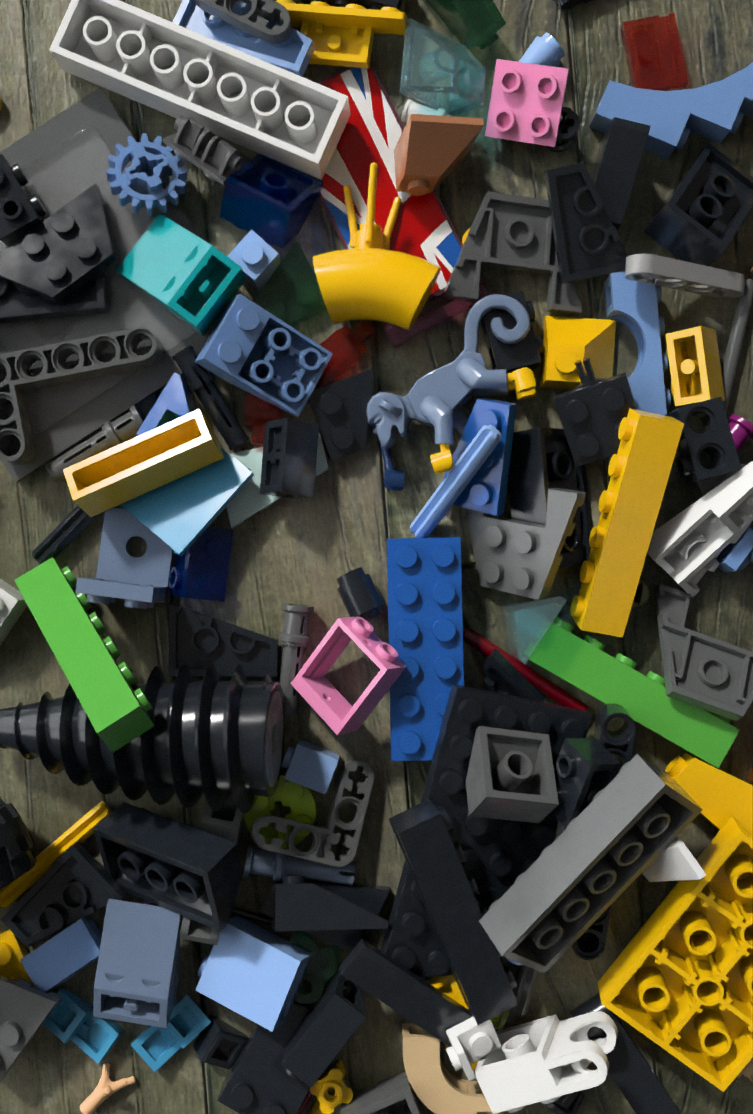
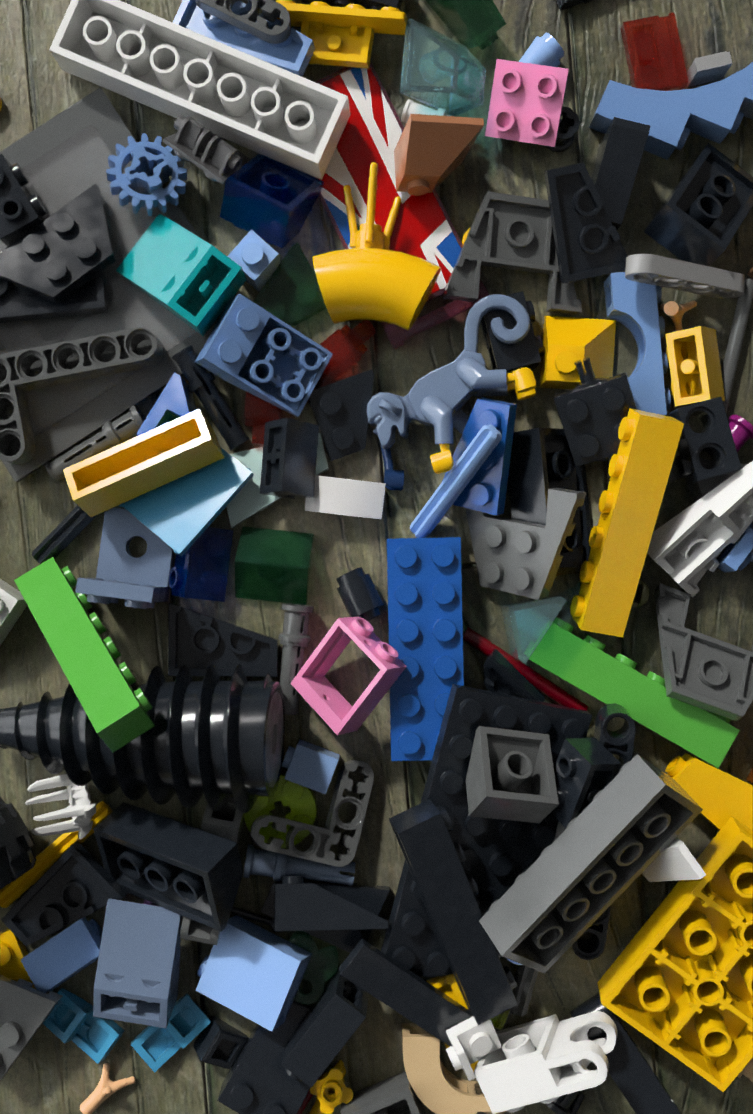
none -> white piece [25,773,96,839]
none -> clear green slope [235,526,314,605]
none -> white slope [305,475,386,519]
none -> light nougat bar [660,300,697,331]
none -> light grey tile [685,51,733,87]

